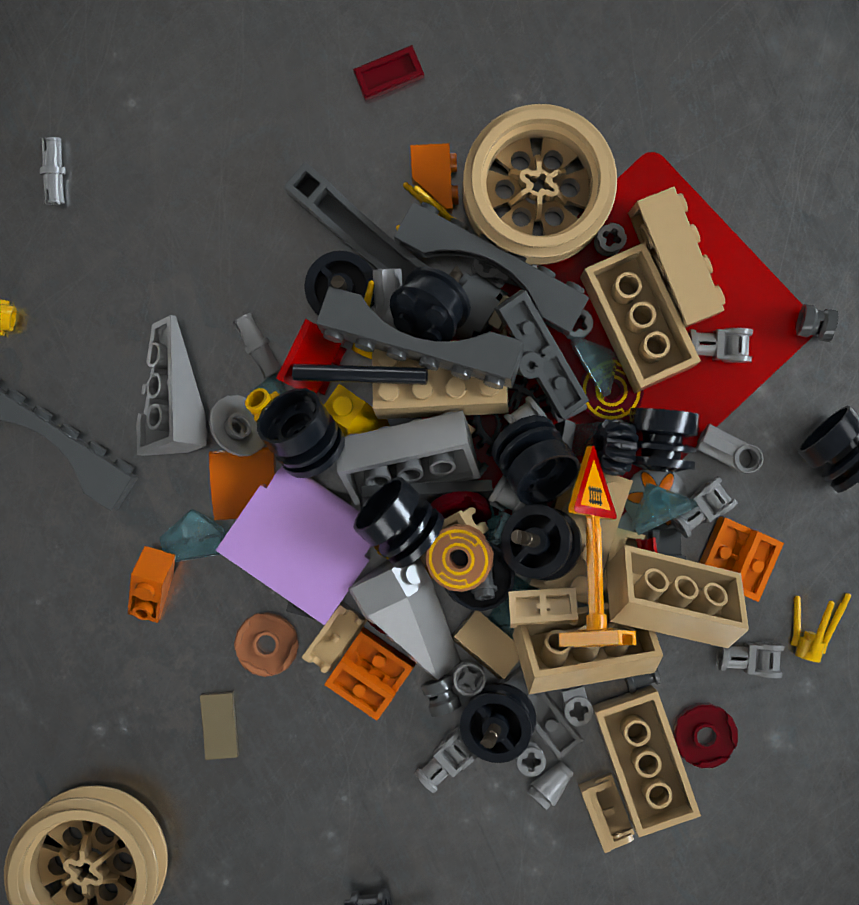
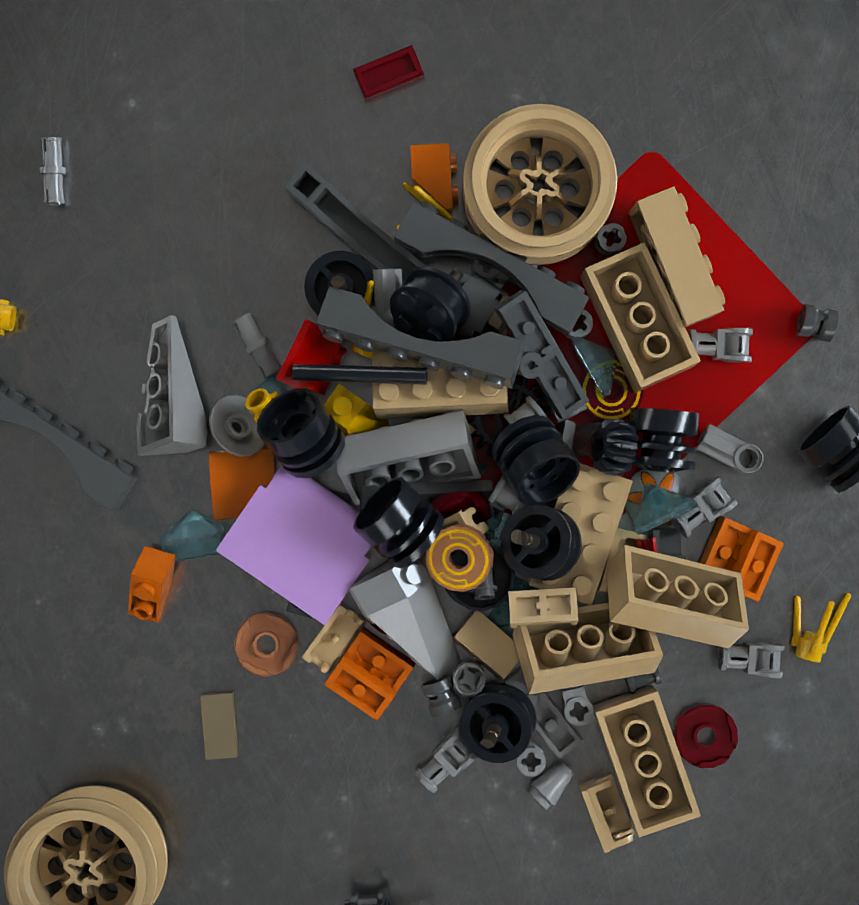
light orange piece [559,446,636,648] -> none

